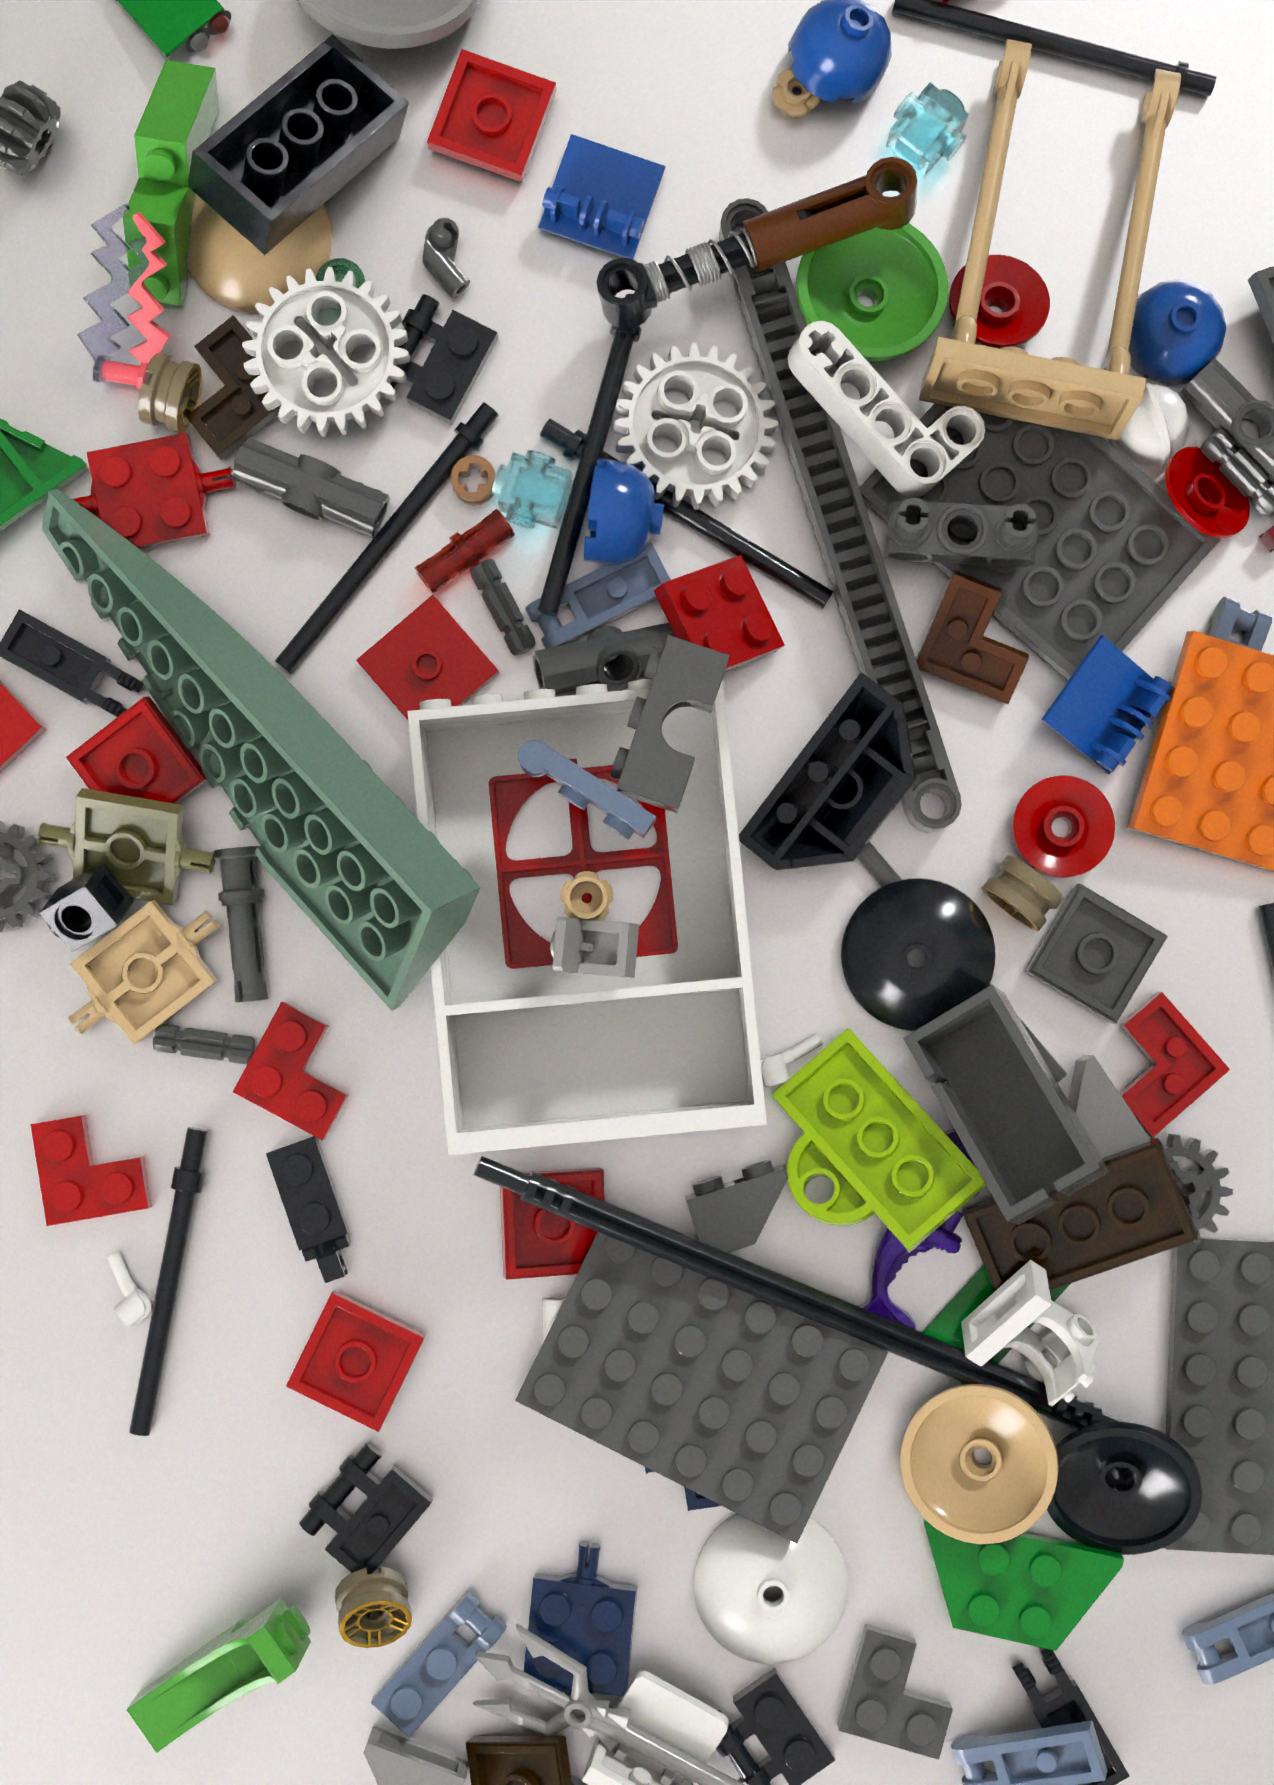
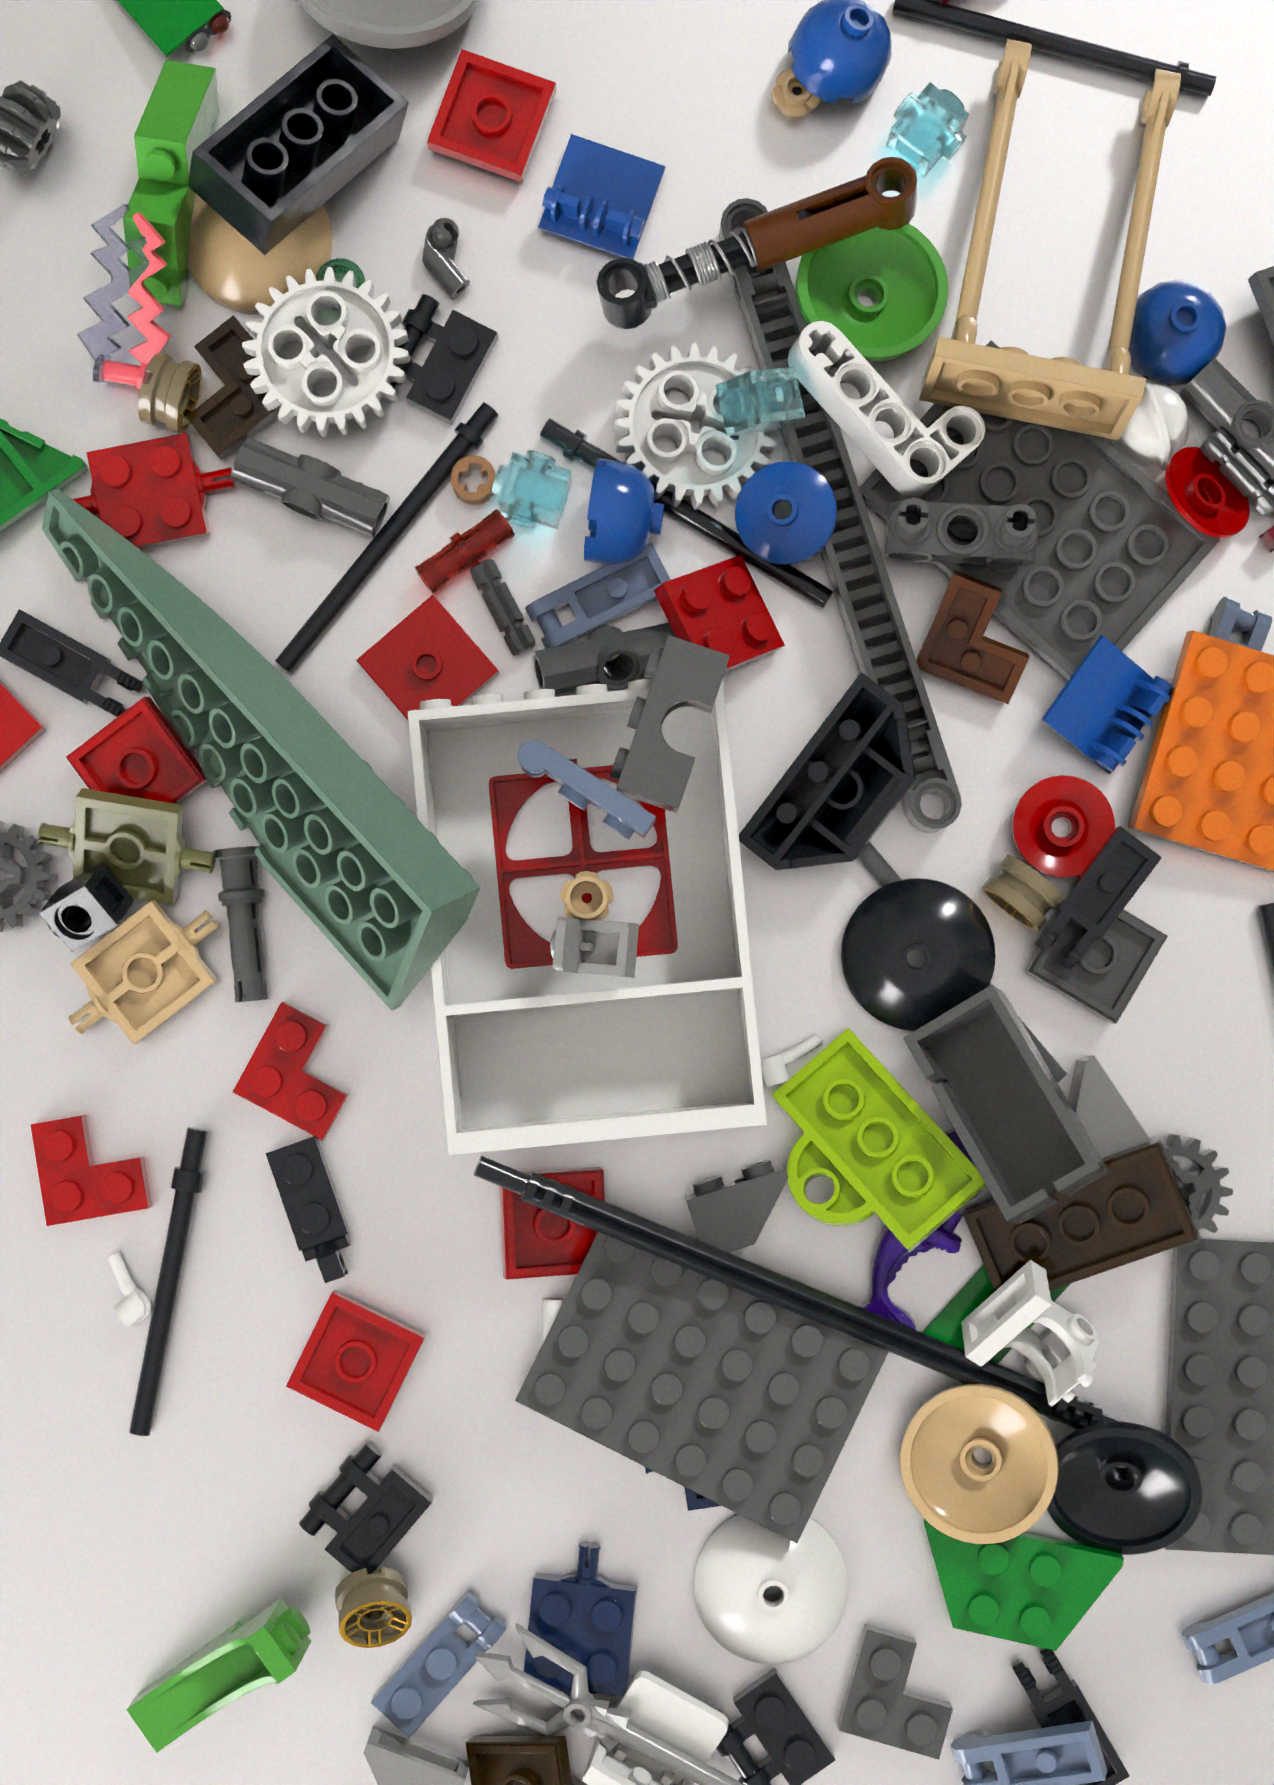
dark grey axle [153,1024,255,1064] -> none
black bar [538,294,642,616] -> none
red dish [949,255,1050,348] -> none
red plate [1119,992,1230,1137] -> none
none -> clear light blue brick [715,367,805,436]
none -> blue dish [735,461,837,565]
none -> black hinge [1034,826,1162,970]

